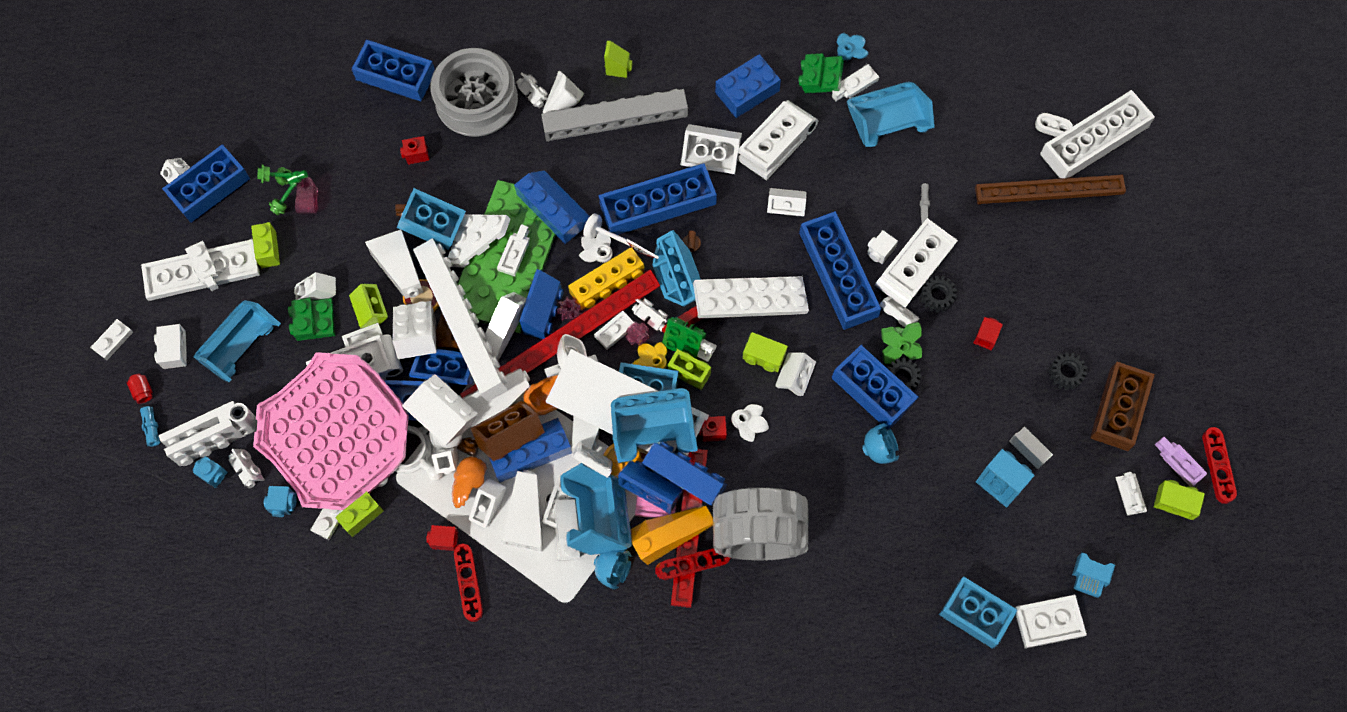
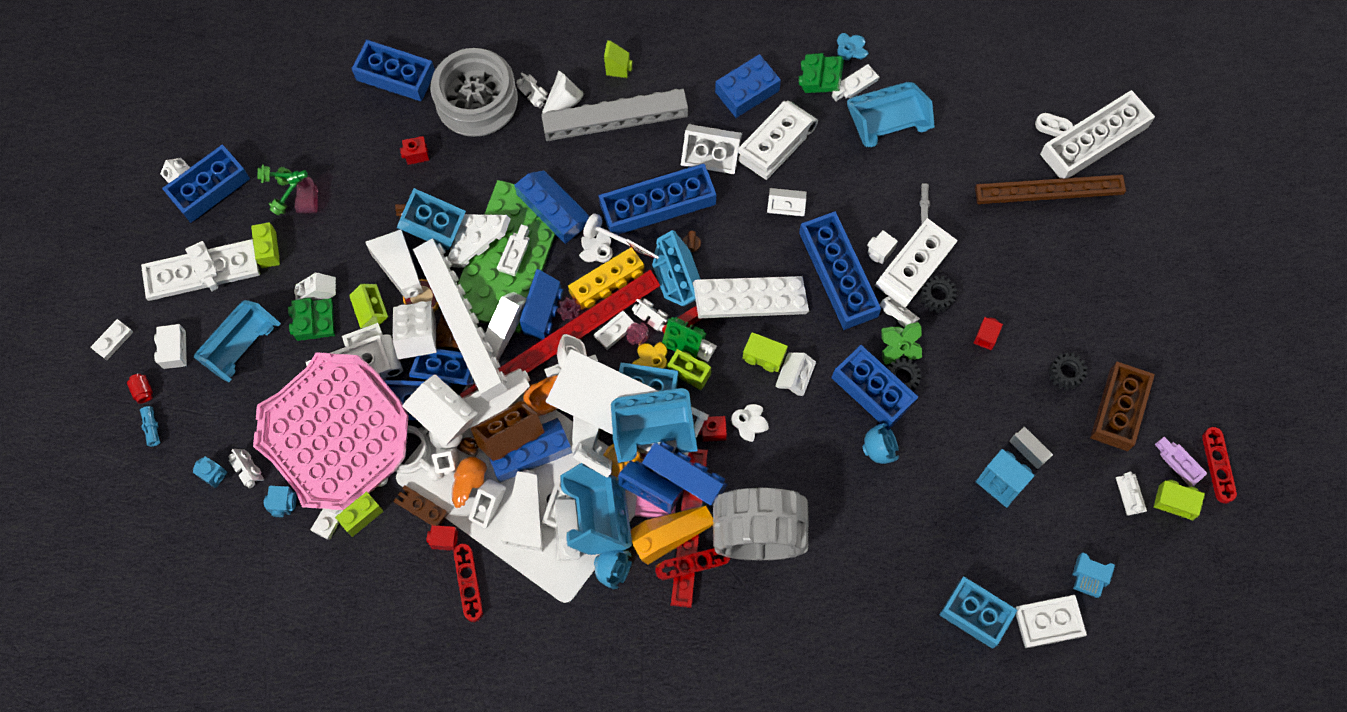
white hinge [159,401,258,466] -> none
none -> reddish brown hinge [393,485,448,526]

